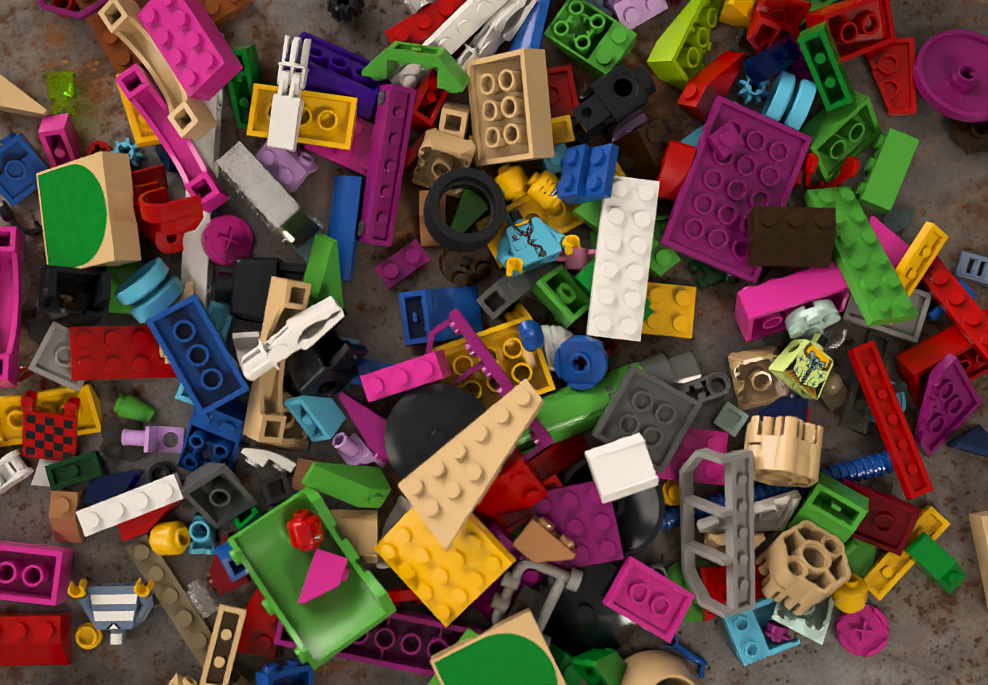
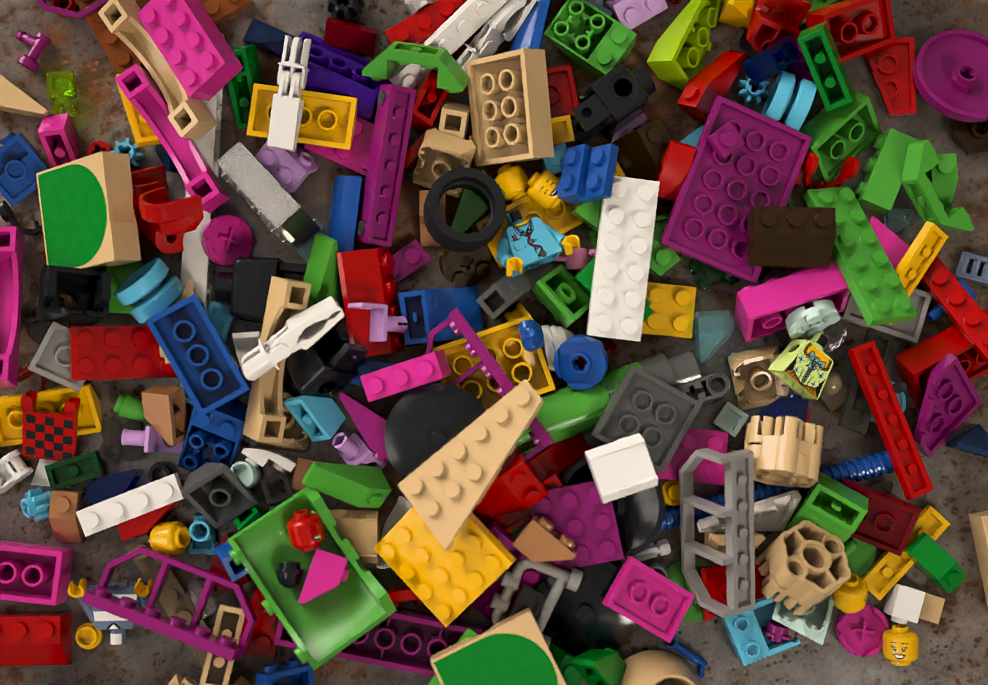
none -> magenta piece [16,30,52,73]
none -> medium azure gear [21,487,51,522]
none -> magenta plate [81,546,257,661]
none -> medium nougat slope [141,384,188,446]
none -> light aqua piece [230,461,262,489]
none -> dark blue slope [243,18,295,58]
none -> black plate [276,562,303,588]
none -> dark red tile [324,17,379,56]
none -> red slope [336,248,405,357]
none -> lavender bracket [348,303,408,342]
none -> white axle [621,539,671,565]
none -> clear light blue slope [694,310,734,365]
none -> yellow head [882,624,919,666]
none -> white brick [883,583,926,625]
none -> bright green slope [901,139,975,232]
none -> tan tile [919,593,945,624]
none -> bright green slope [925,153,958,209]

